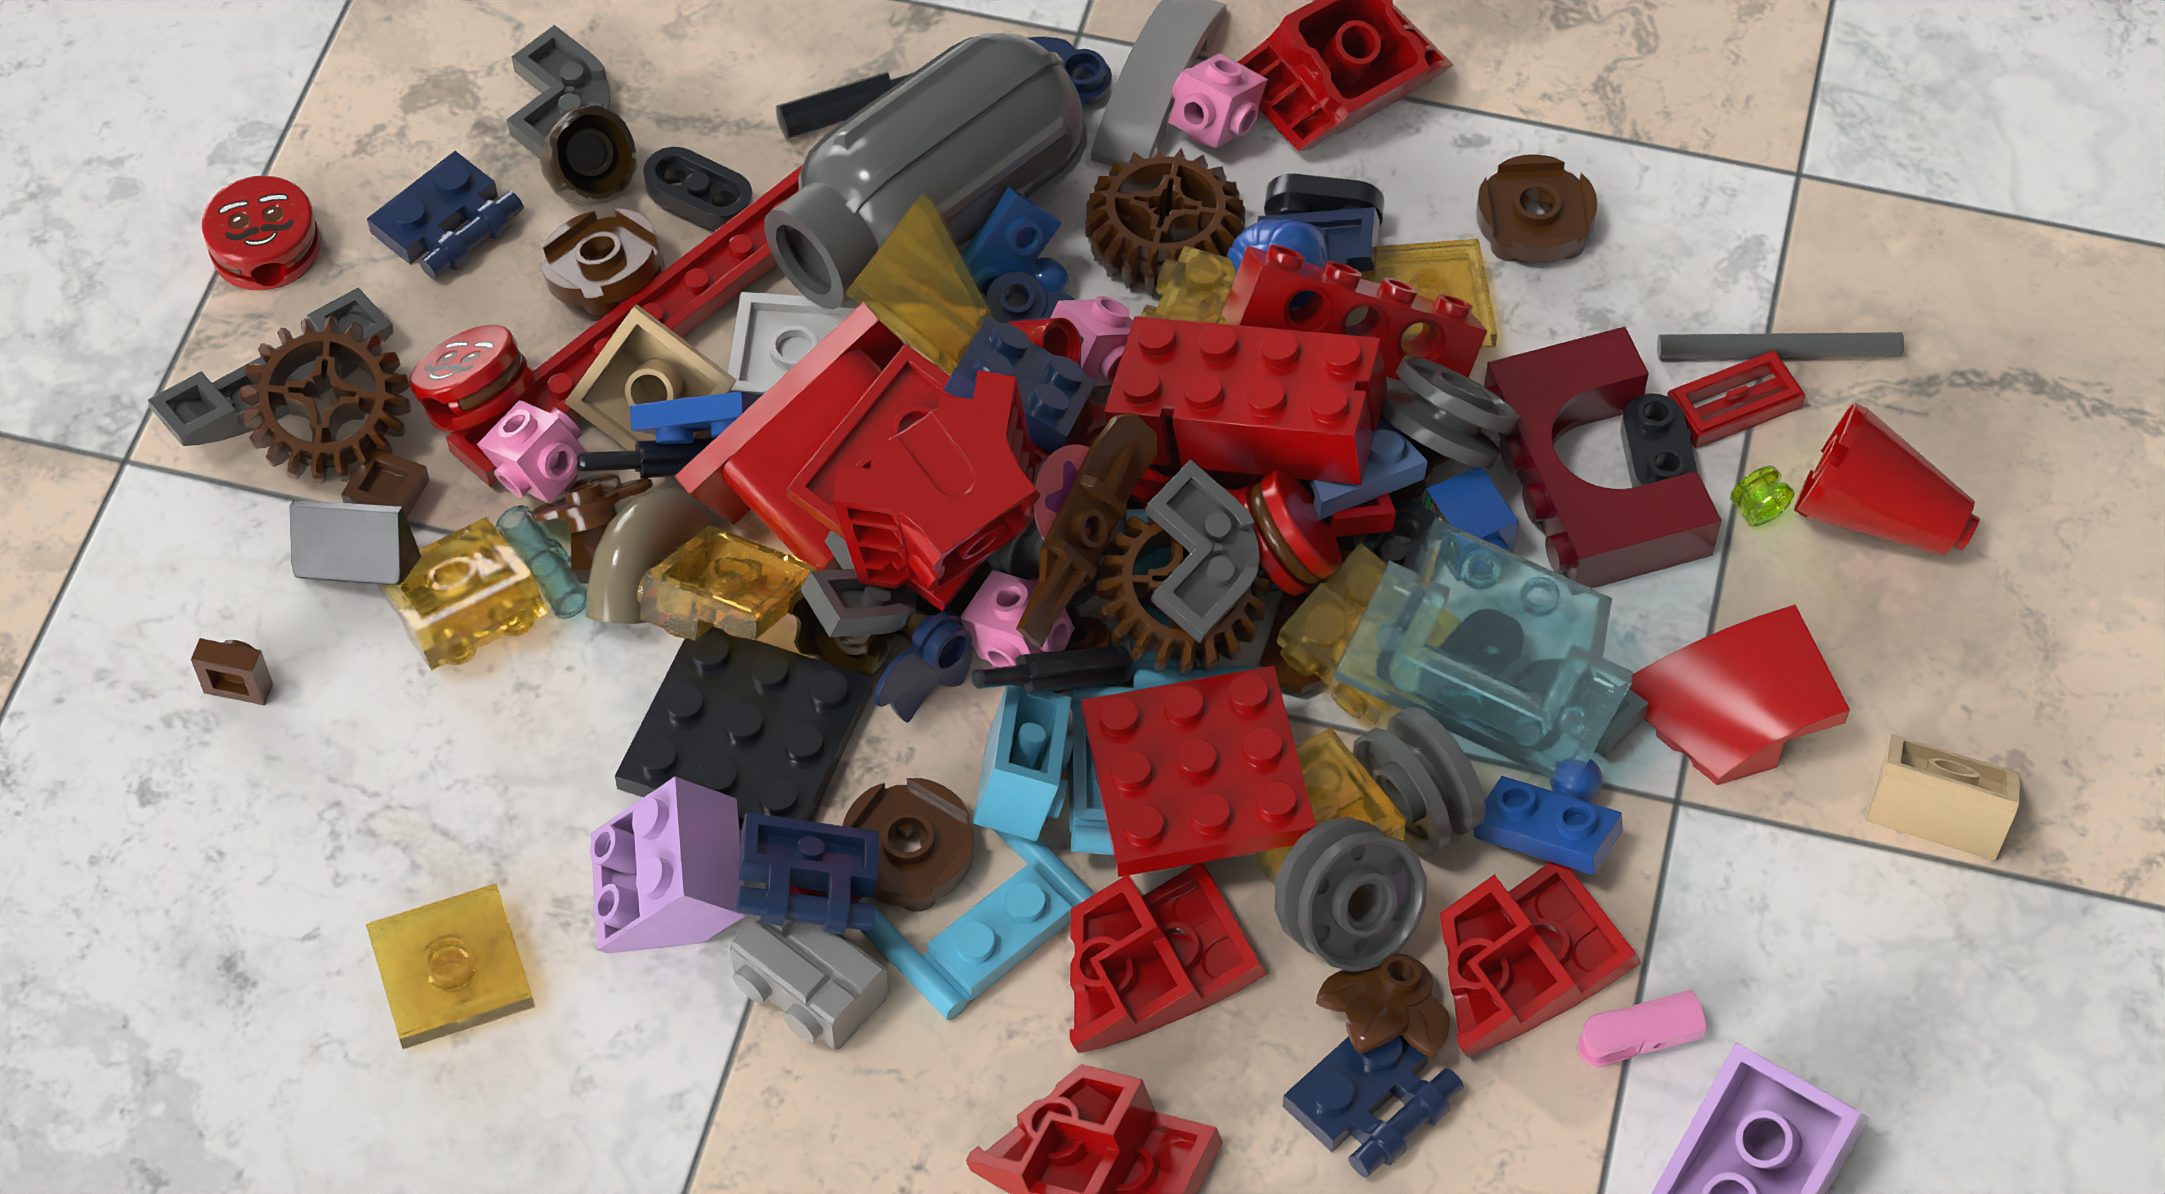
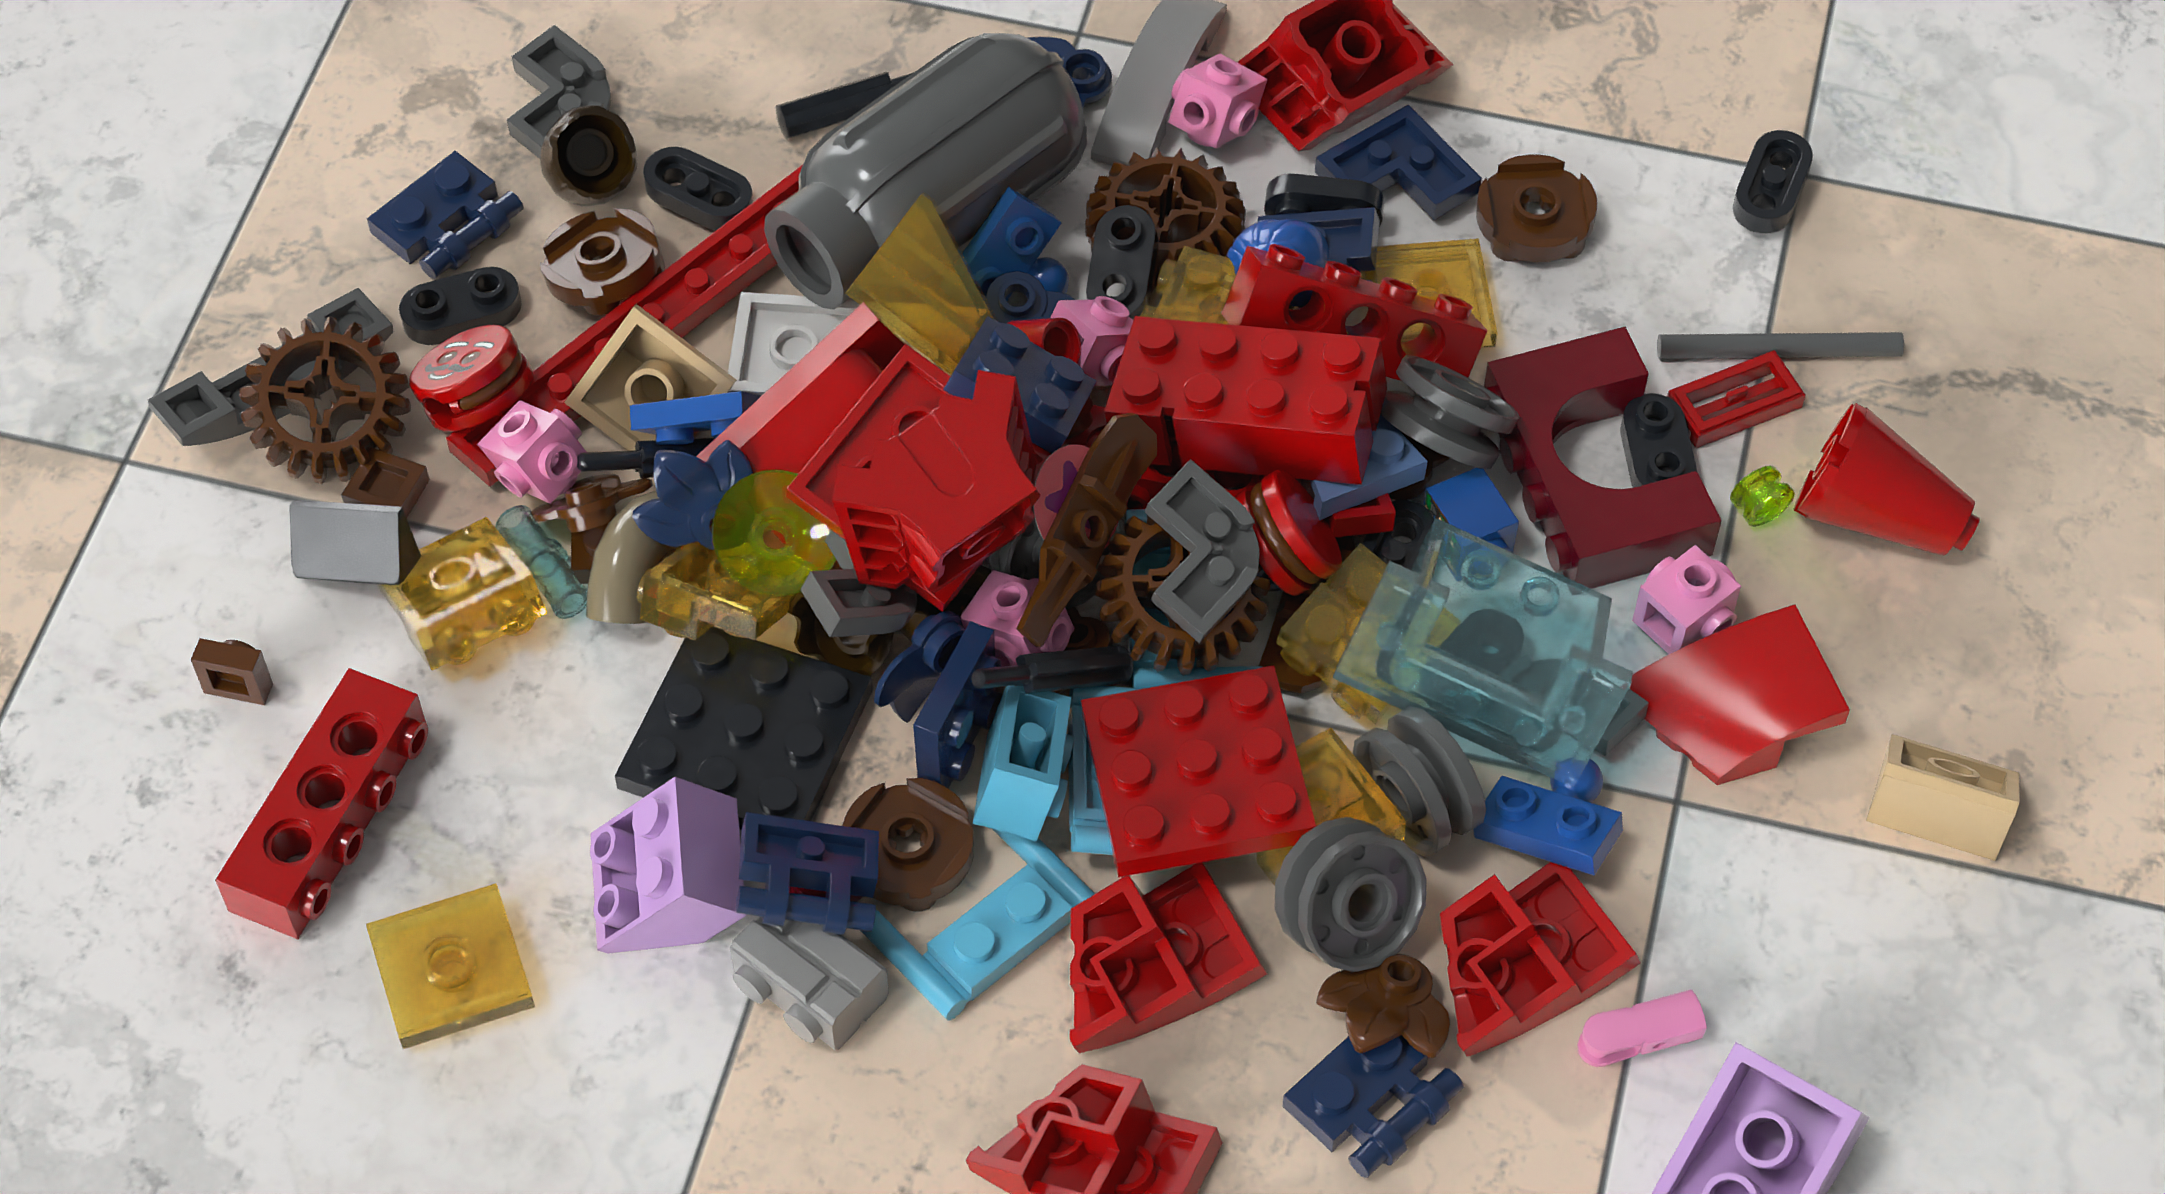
red head [201,176,320,290] -> none
none -> red brick [215,668,428,939]
none -> black plate [399,267,522,345]
none -> dark blue plate [632,440,754,551]
none -> clear neon green dish [712,470,836,596]
none -> dark blue plate [913,621,1002,789]
none -> black plate [1086,205,1159,320]
none -> dark blue plate [1315,104,1482,220]
none -> bright pink brick [1632,545,1741,654]
none -> black plate [1733,130,1813,234]

